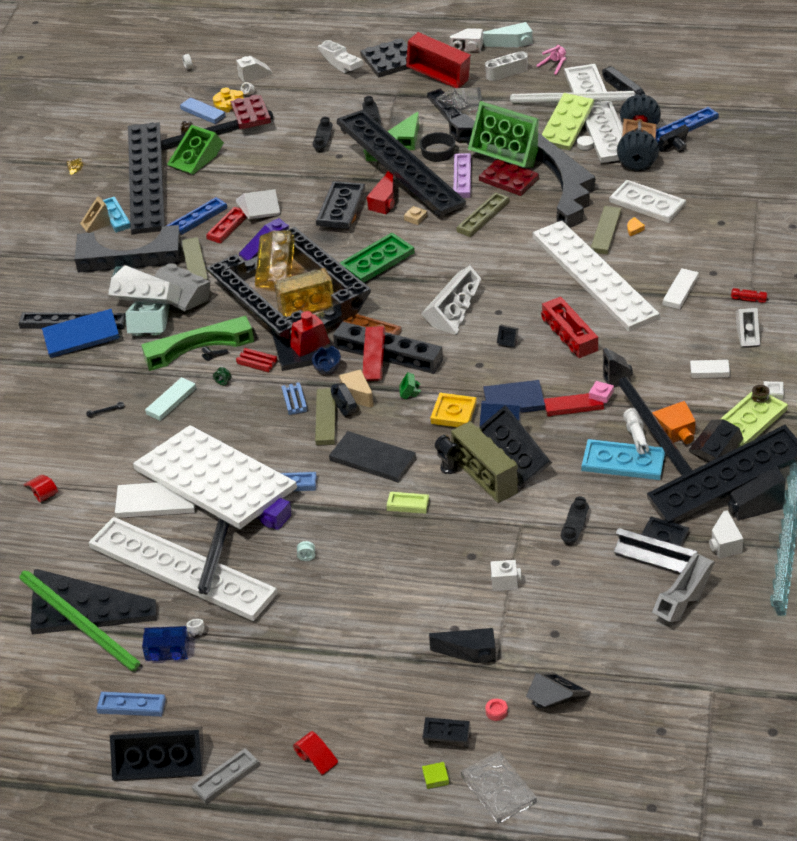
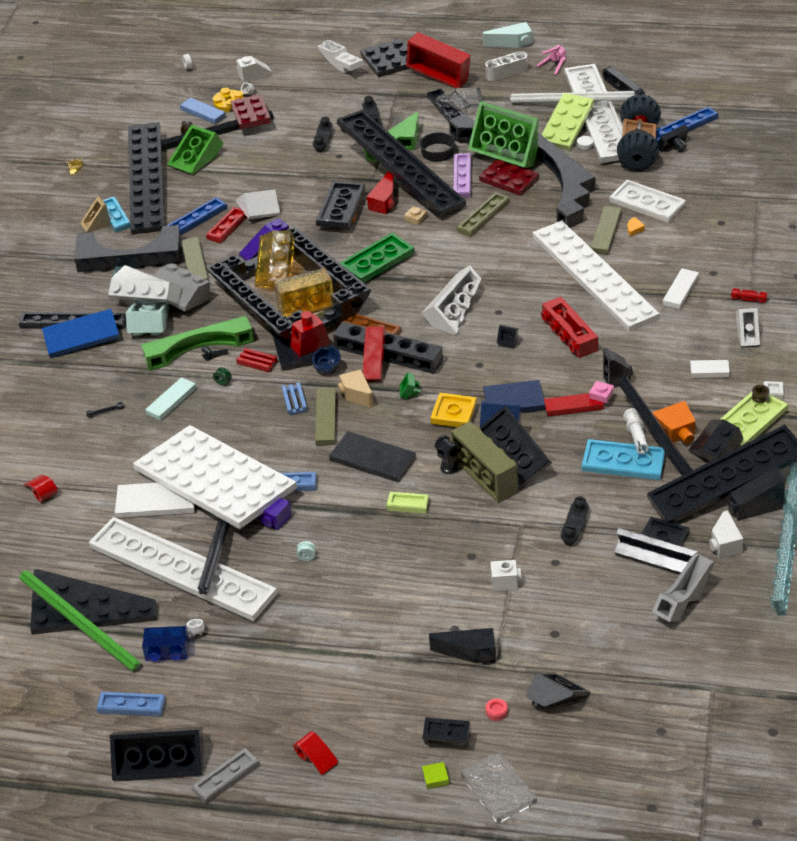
black beam [331,383,357,415] -> none
white slope [450,28,483,52] -> none

